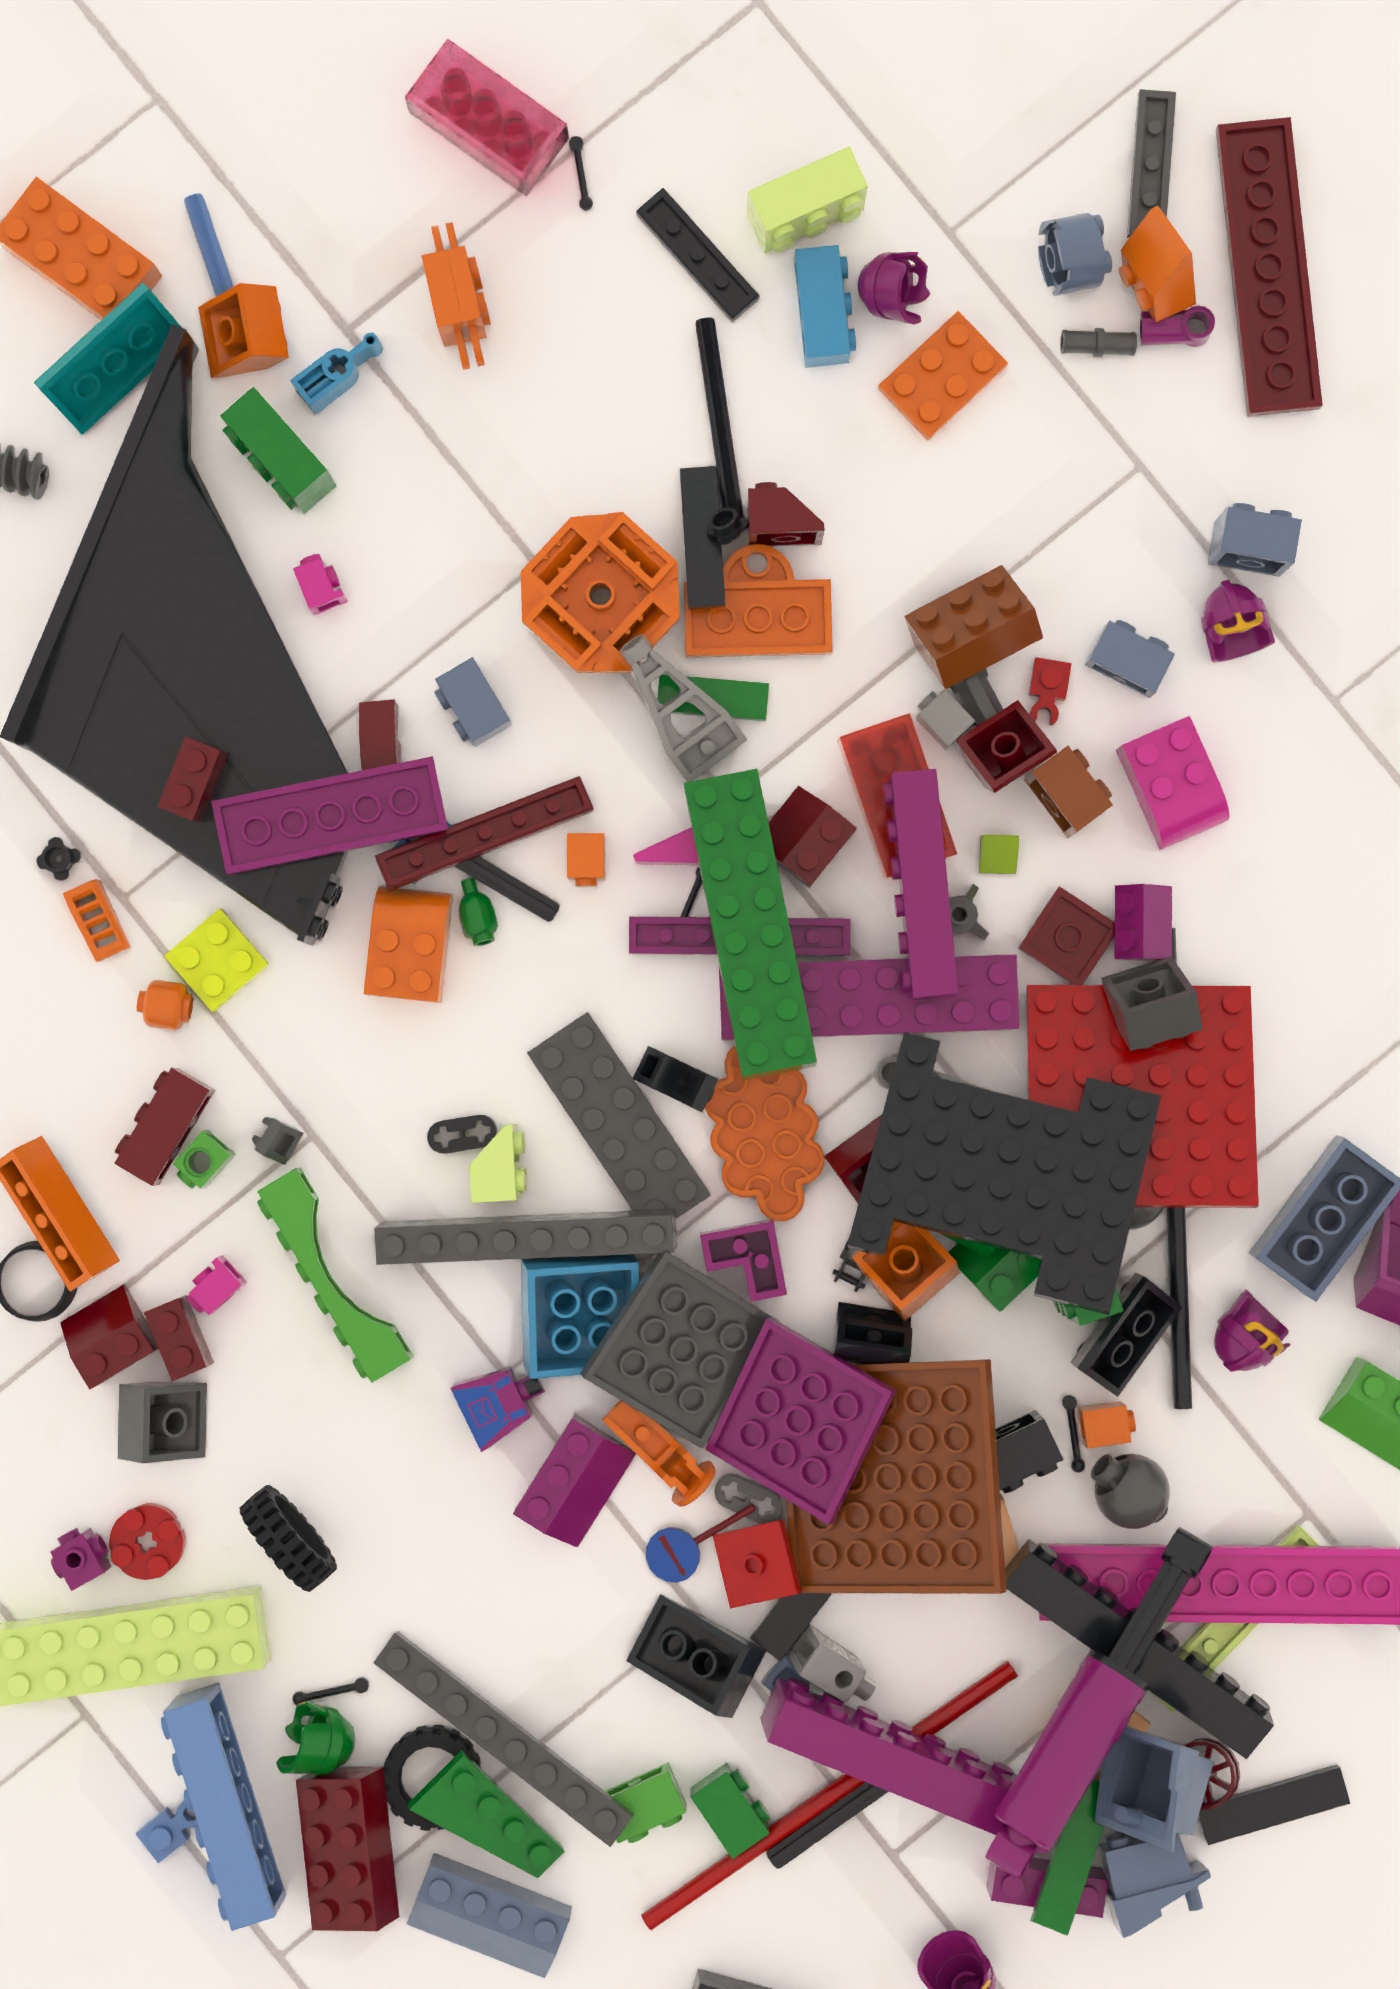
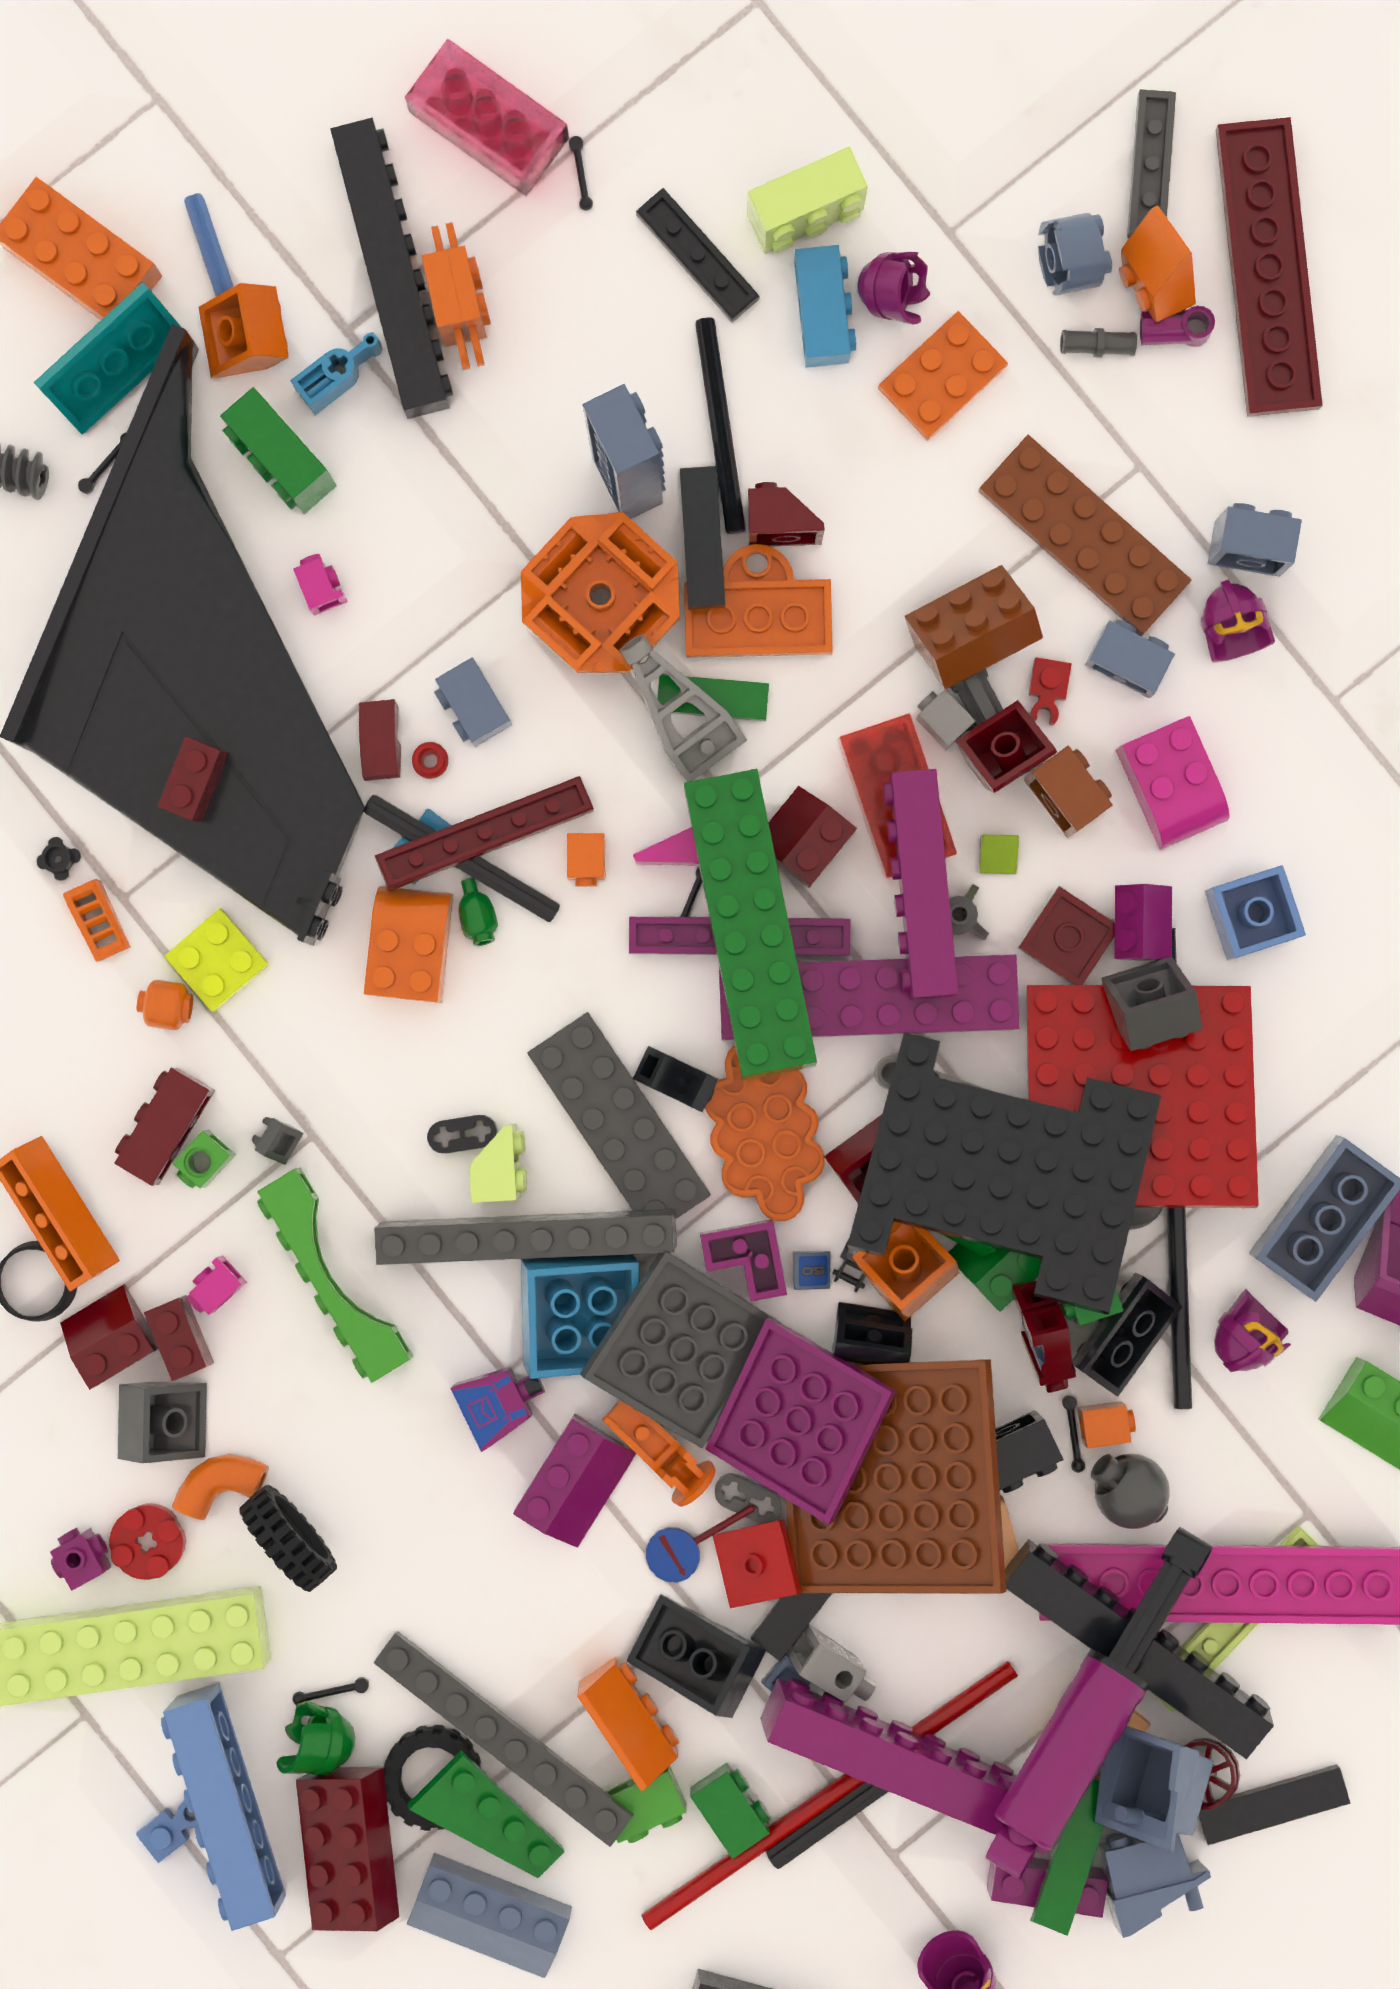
magenta plate [211,756,449,875] -> none
black plate [707,507,749,545] -> none
none -> black hinge [78,432,127,494]
none -> orange cylinder [171,1454,269,1520]
none -> black brick [330,117,453,419]
none -> red plate [412,742,449,779]
none -> orange slope [577,1657,680,1792]
none -> sand blue brick [582,383,666,519]
none -> slope [793,1251,830,1290]
none -> dark orange plate [978,434,1192,636]
none -> dark red hips [1012,1281,1076,1393]
none -> medium blue brick [1204,865,1306,960]

